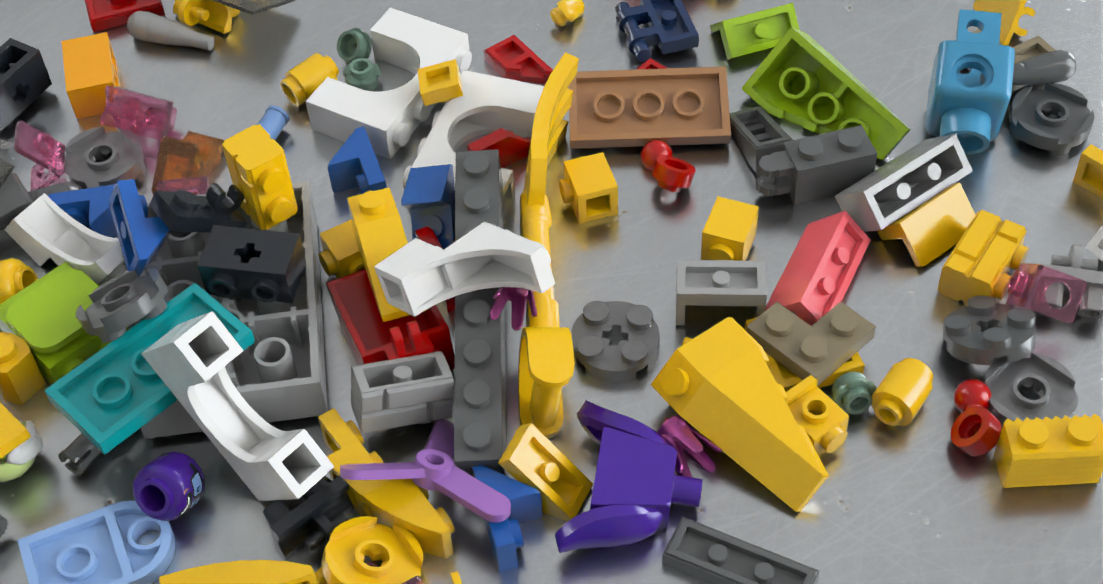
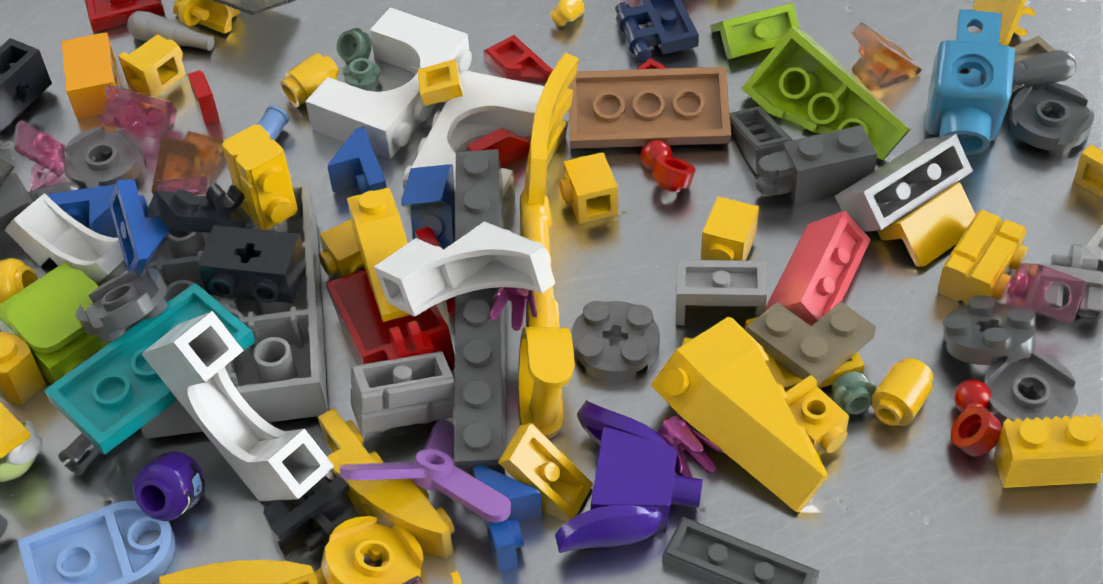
none -> yellow brick [118,34,186,99]
none -> red tile [187,70,219,126]
none -> clear orange slope [851,22,922,92]

